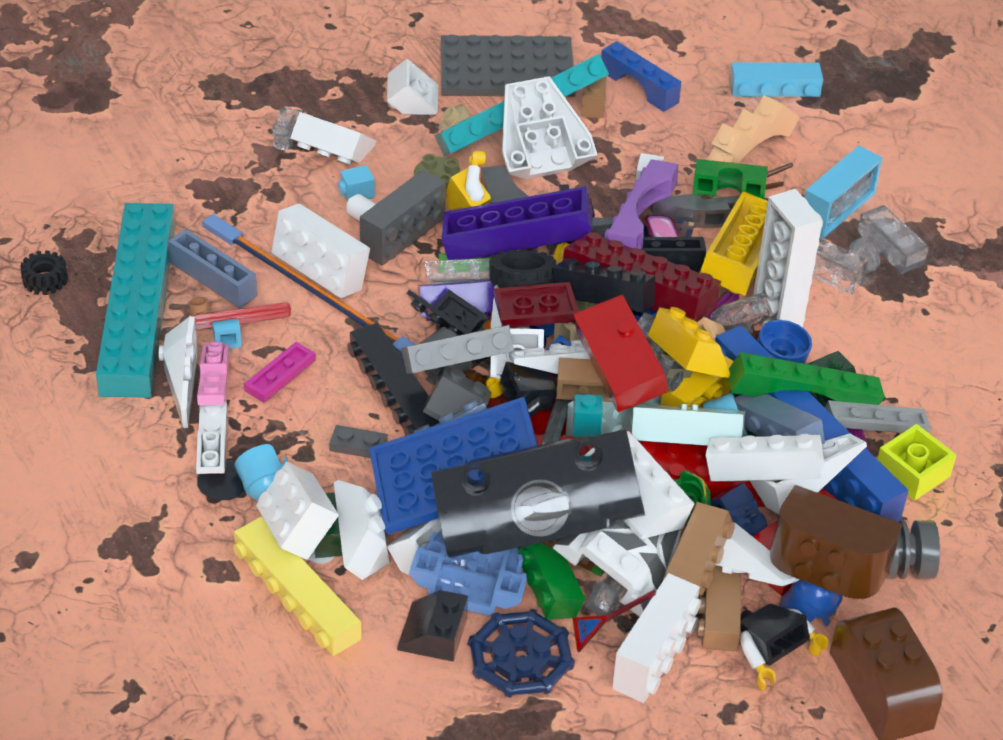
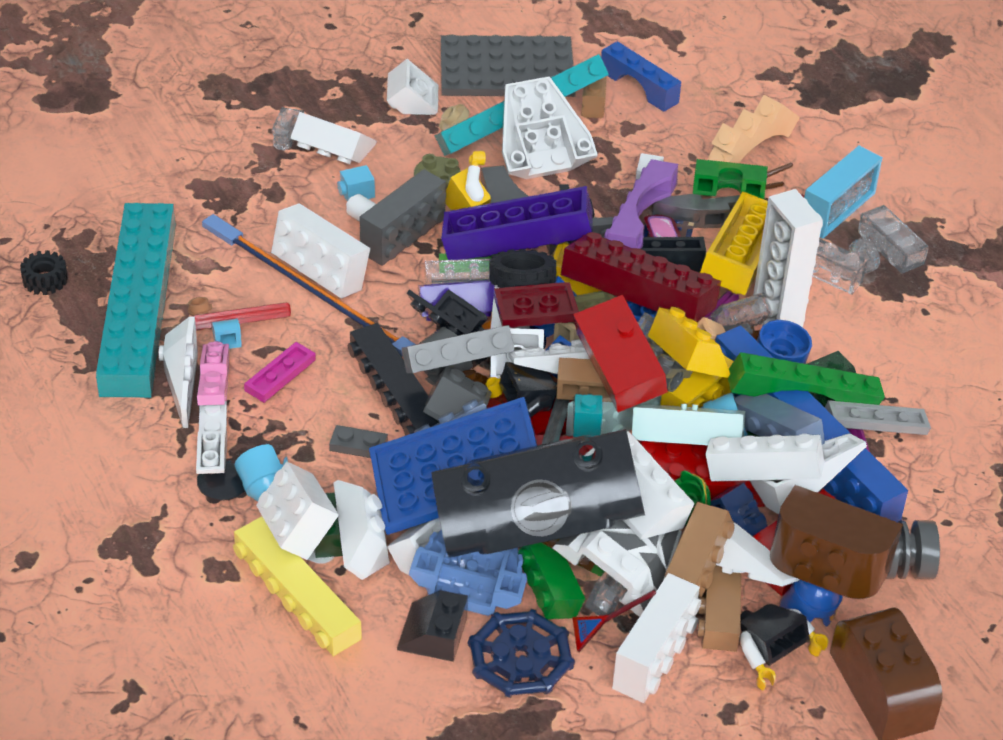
sand blue brick [168,229,257,308] -> none
black brick [553,258,655,313] -> none
medium azure brick [729,62,823,97] -> none
neon yellow brick [877,424,956,501] -> none

